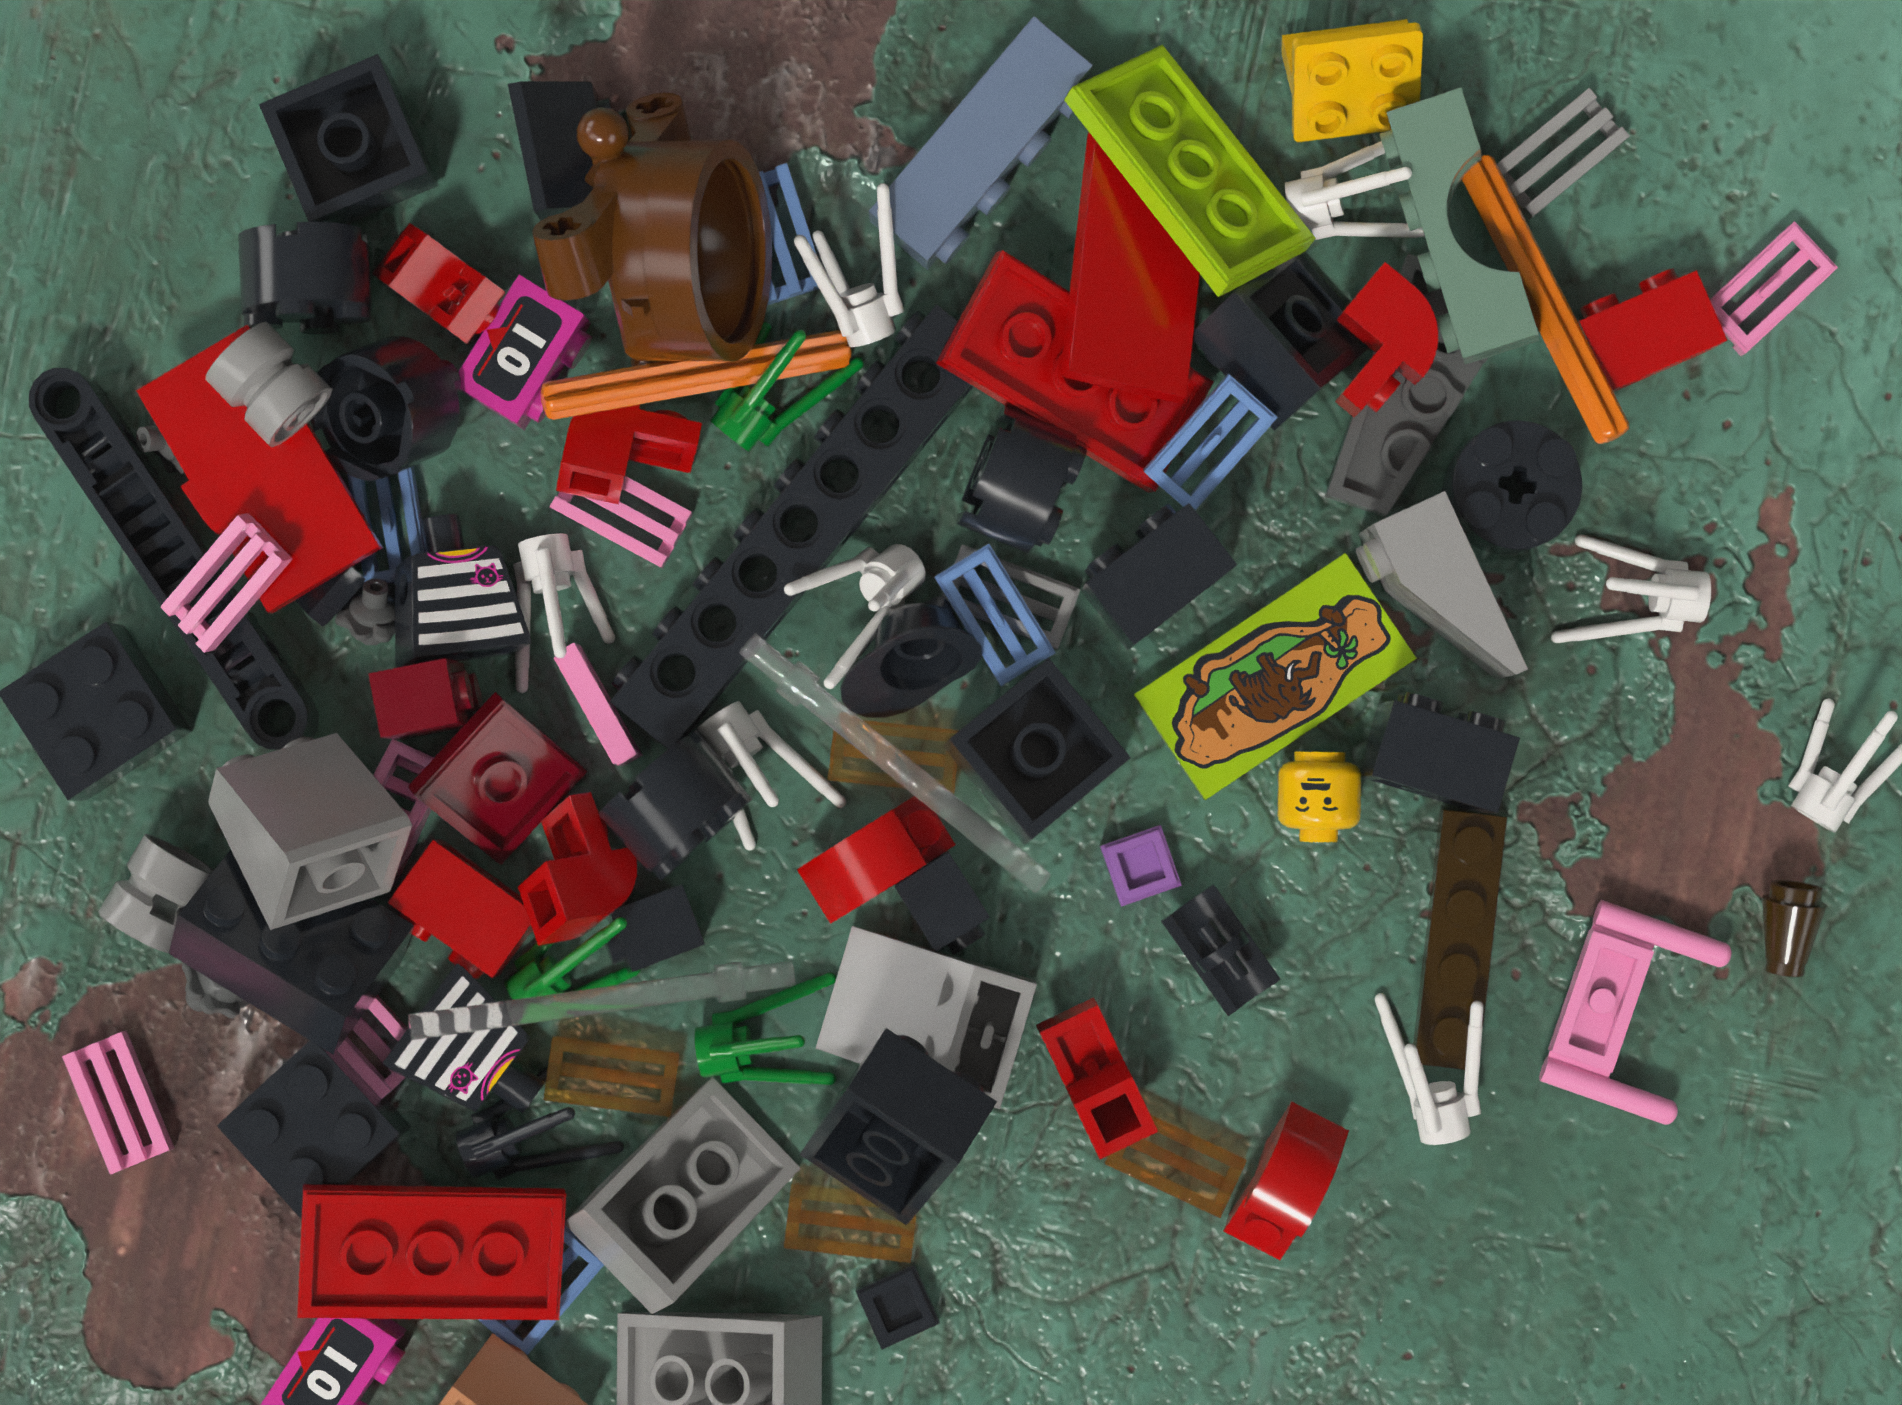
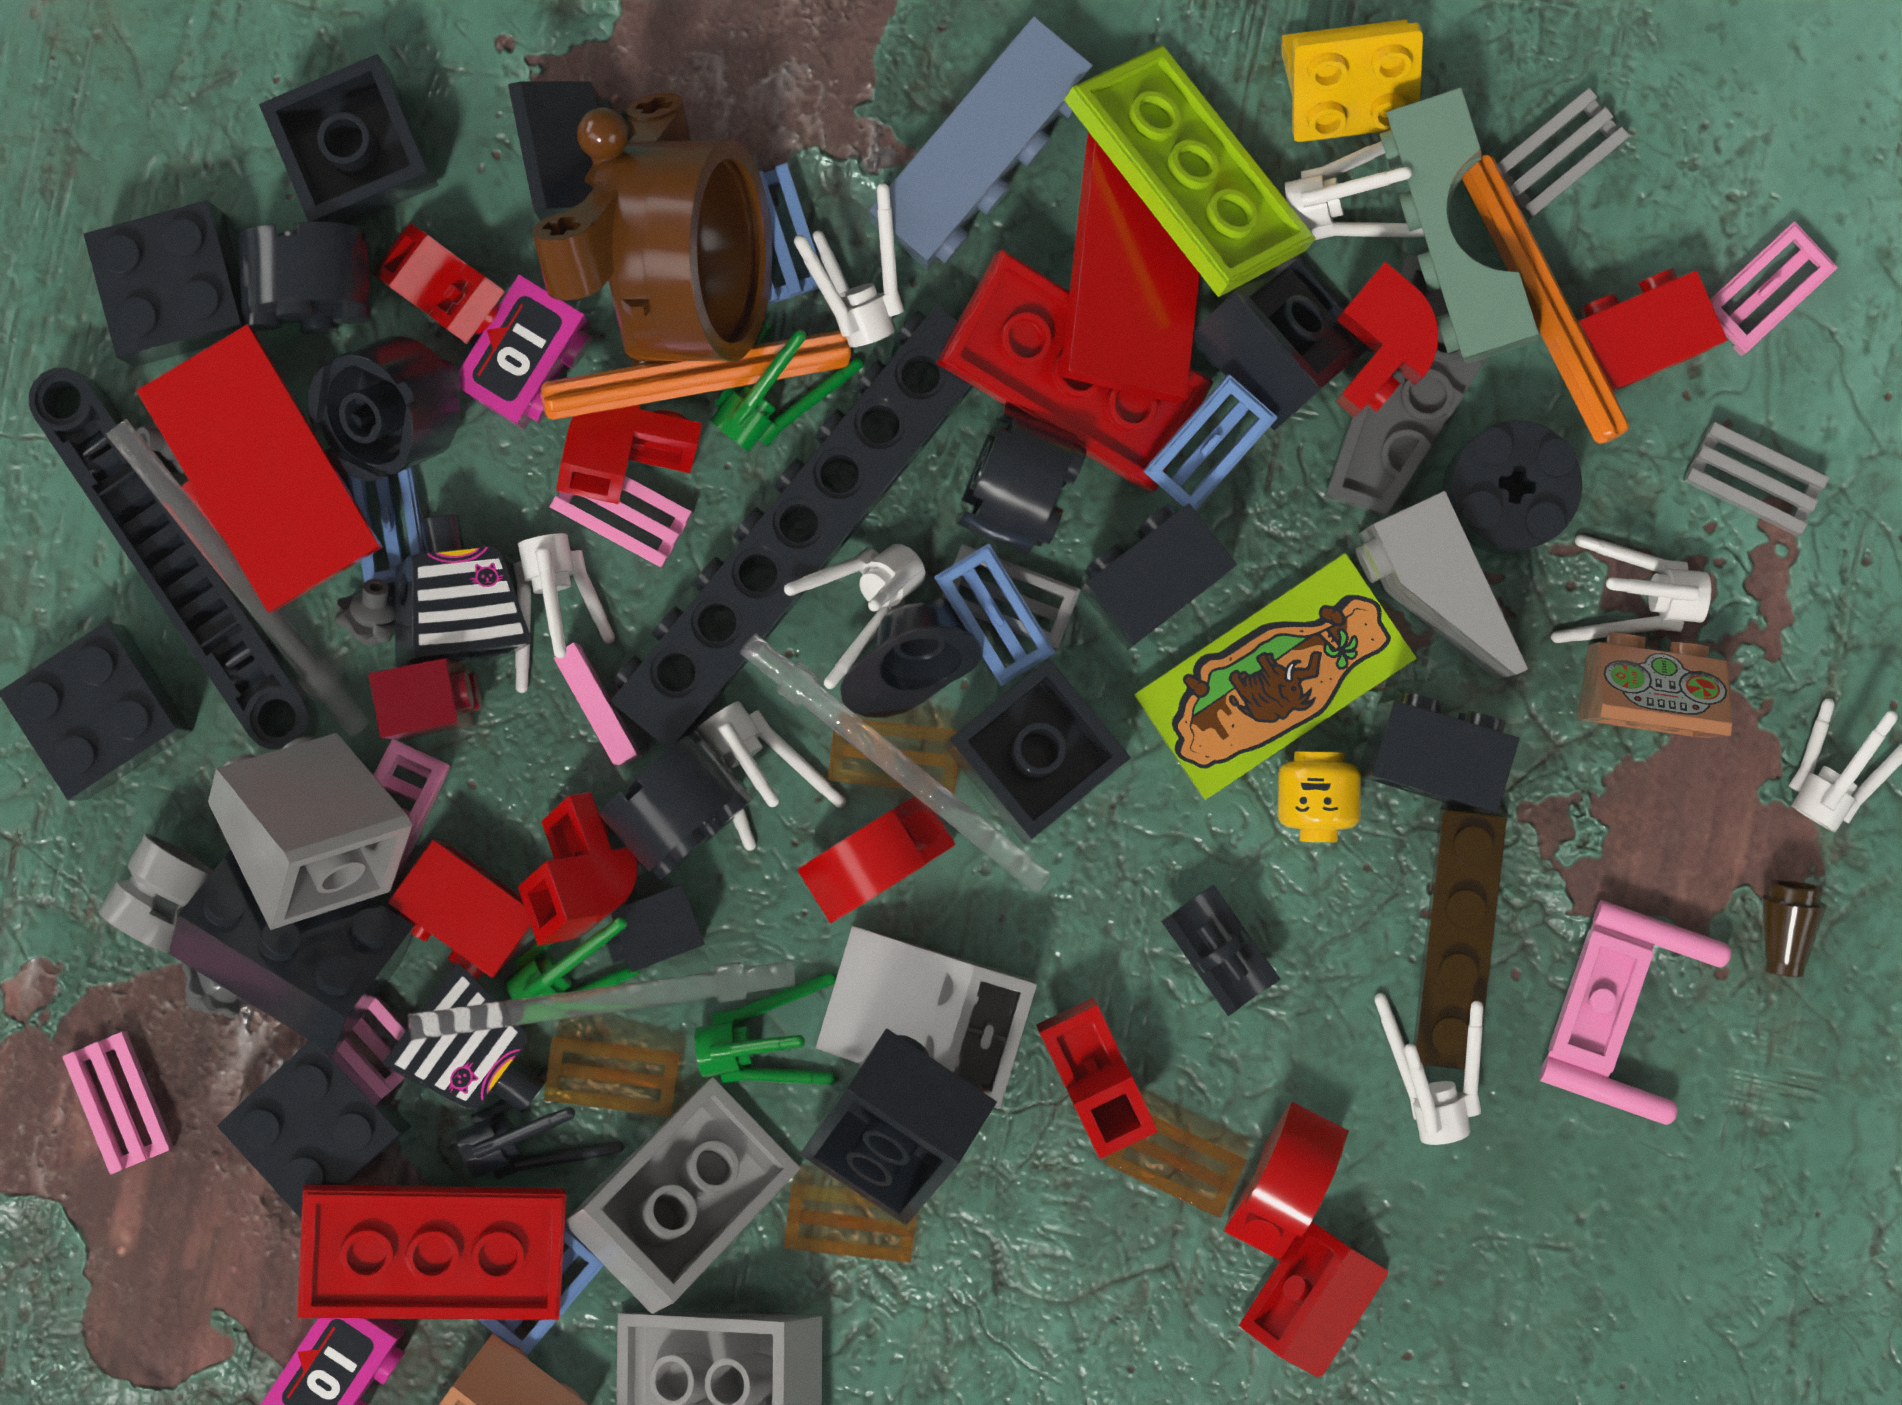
bright pink tile [161,513,293,653] -> none
light grey wheel [205,322,332,447] -> none
black tile [295,566,366,627] -> none
dark red tile [408,692,587,865] -> none
black tile [856,1262,940,1350] -> none
black brick [894,851,990,955] -> none
medium lavender tile [1100,825,1182,906] -> none
none -> black brick [83,200,256,367]
none -> clear bar [106,419,370,737]
none -> red panel [1238,1221,1388,1377]
none -> nougat slope [1577,633,1732,739]
none -> light grey tile [1683,422,1829,536]

